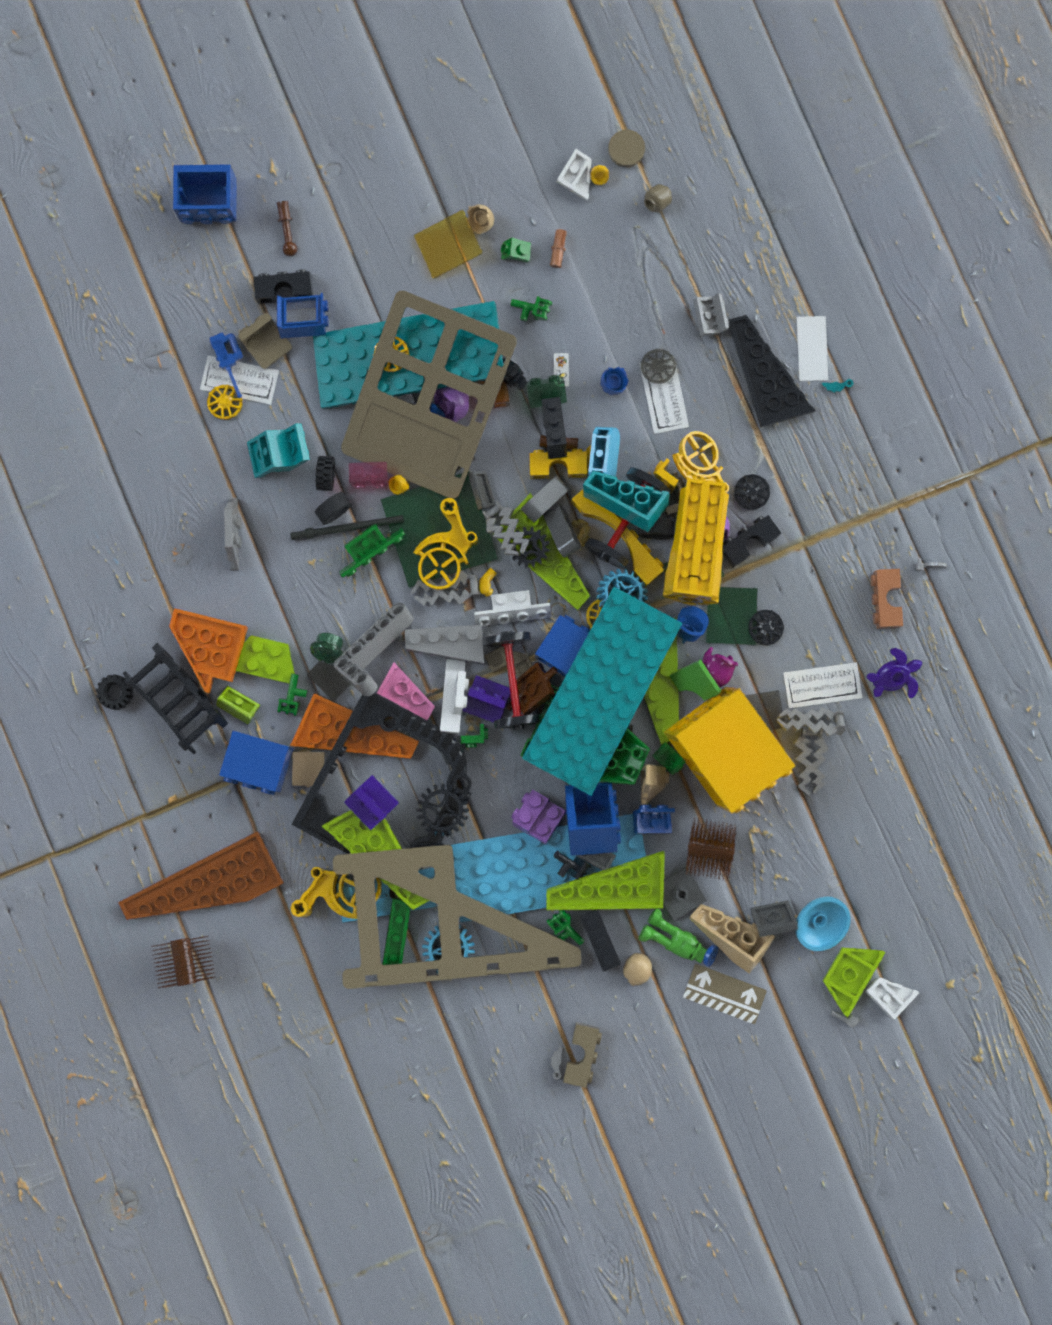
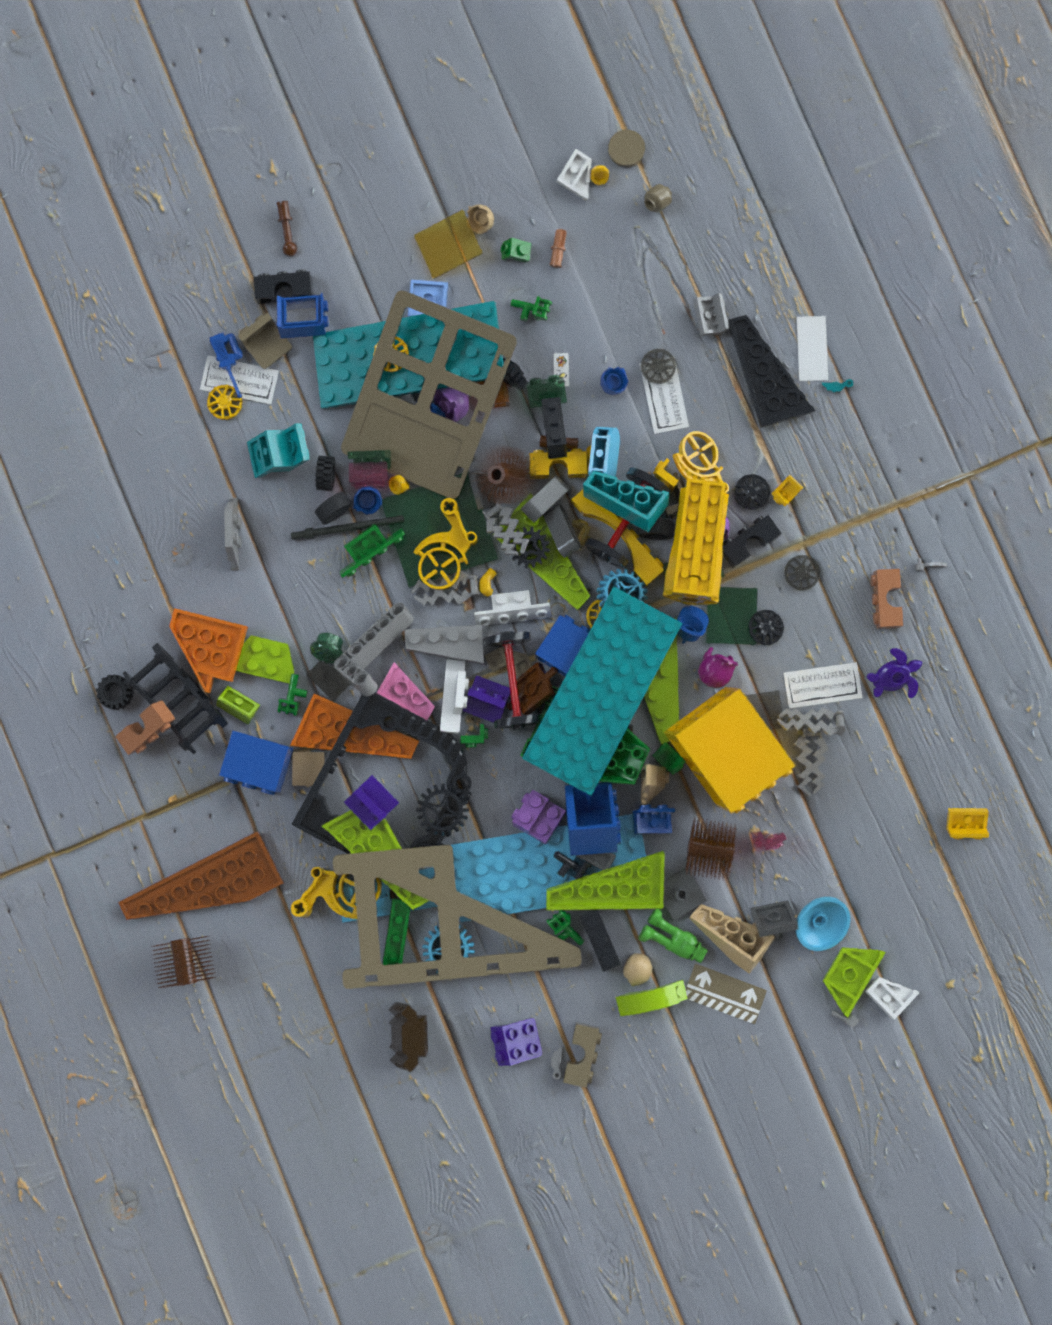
blue container [173,164,237,224] -> none
bright green tile [670,659,721,701] -> none
blue piece [703,945,718,967] -> none
none -> nougat arch [115,700,175,755]
none -> clear green bracket [348,450,391,470]
none -> blue hair [352,486,383,515]
none -> dark brown slope [388,1002,428,1073]
none -> light blue tile [408,280,448,317]
none -> reddish brown piece [472,446,541,505]
none -> bracket [490,1018,542,1066]
none -> lime arch [616,980,688,1016]
none -> clear pink bracket [752,831,787,850]
none -> yellow bracket [771,475,804,506]
none -> clear smoke wheel [784,555,820,591]
none -> yellow bracket [946,808,989,840]

